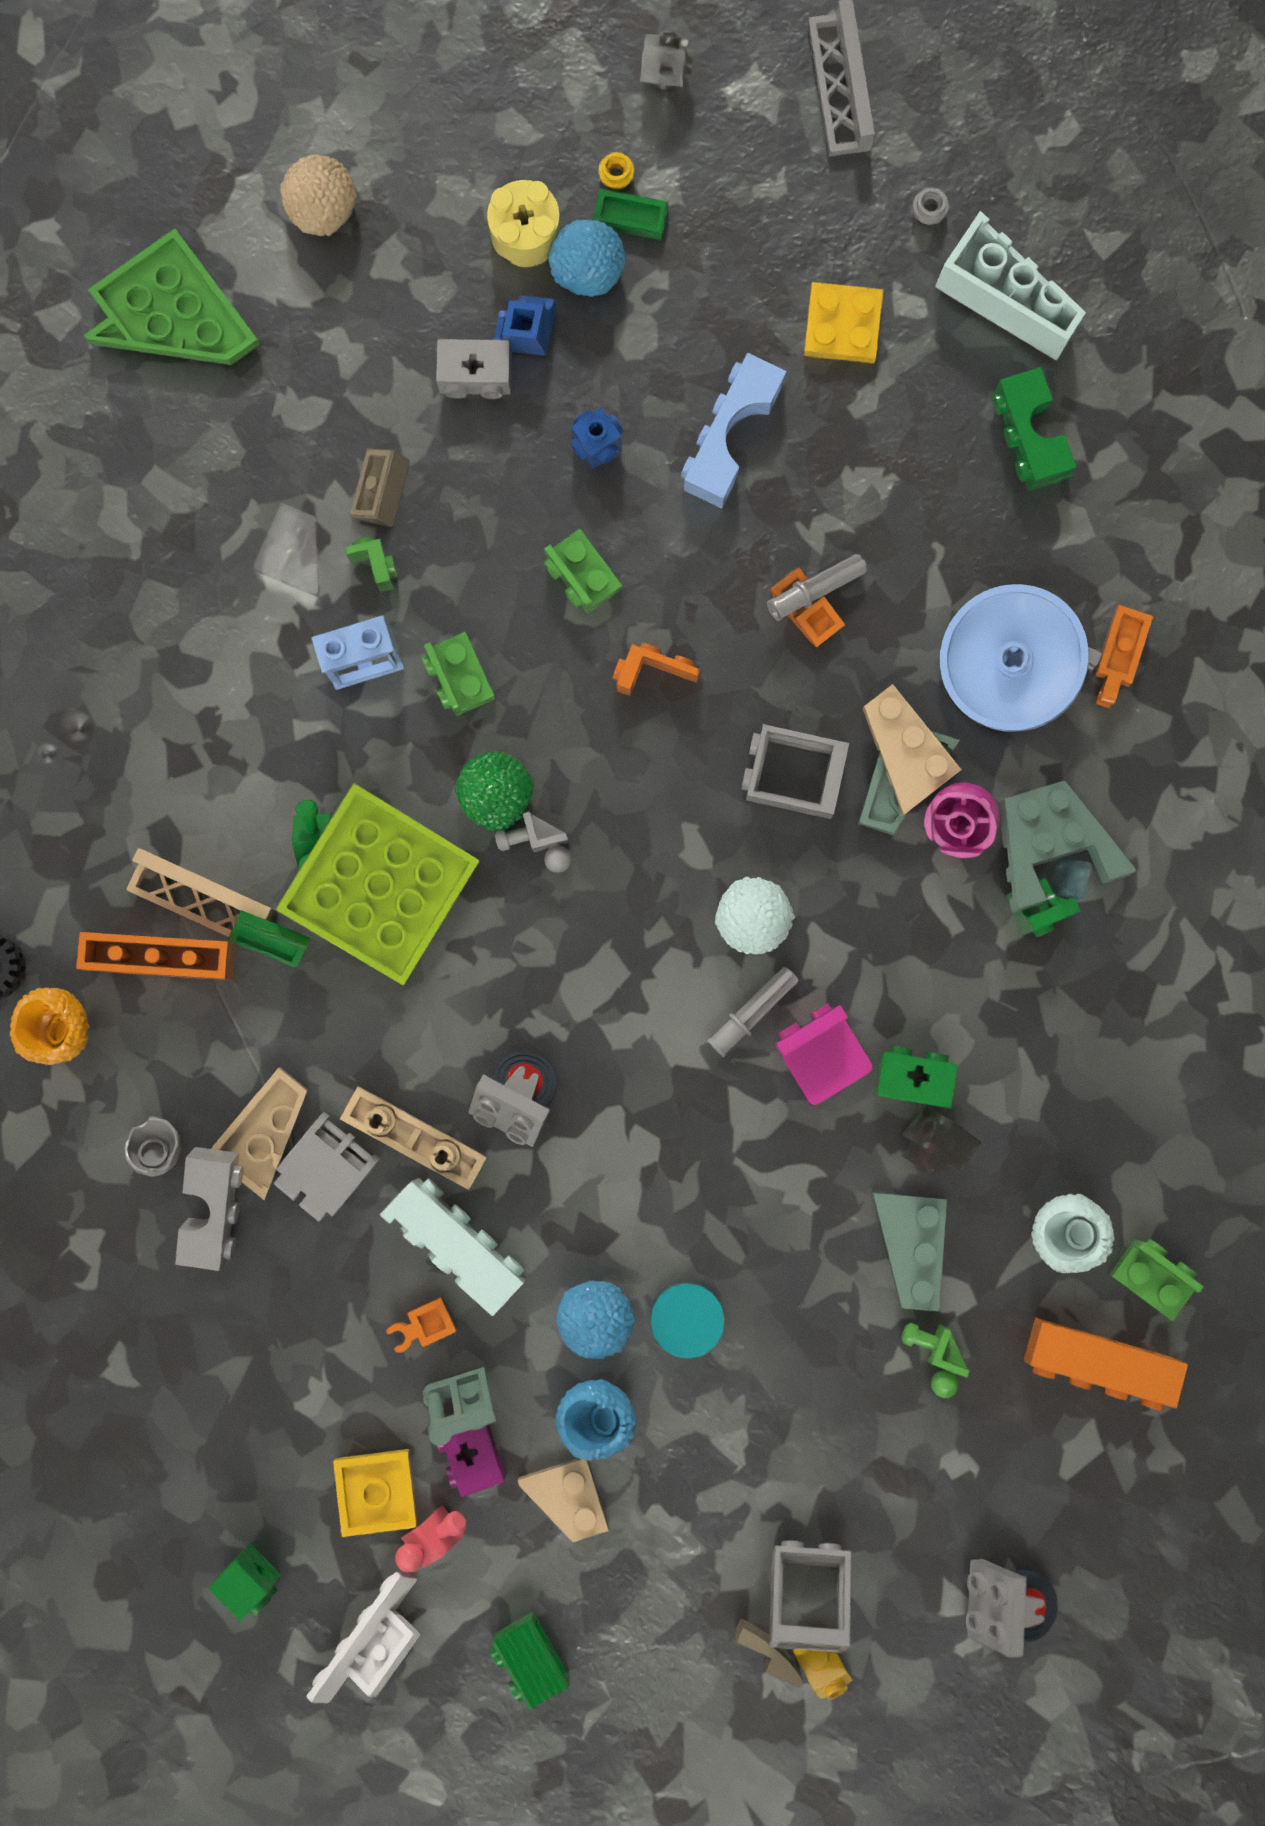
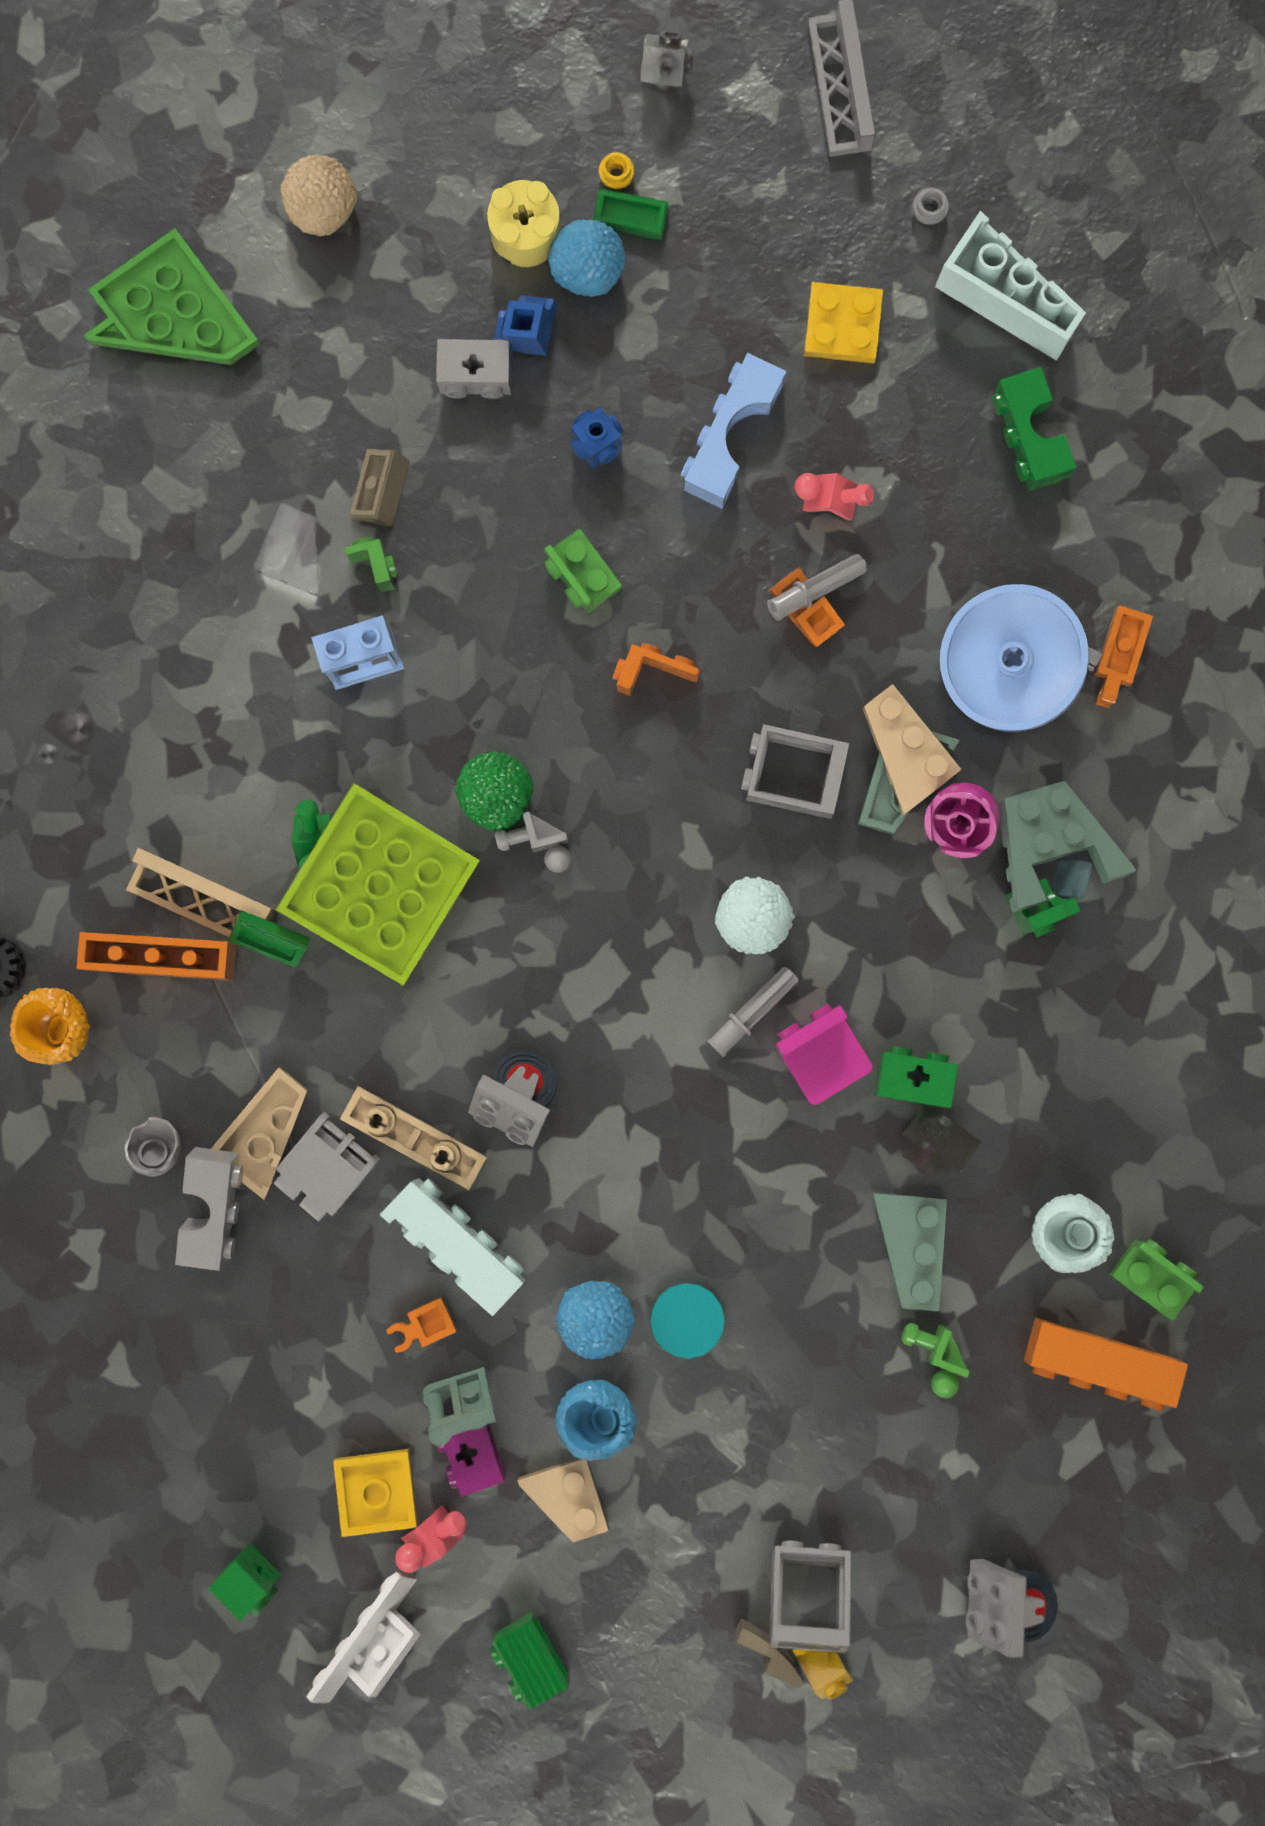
bright green bracket [421,632,496,716] -> none
none -> coral piece [794,473,874,520]

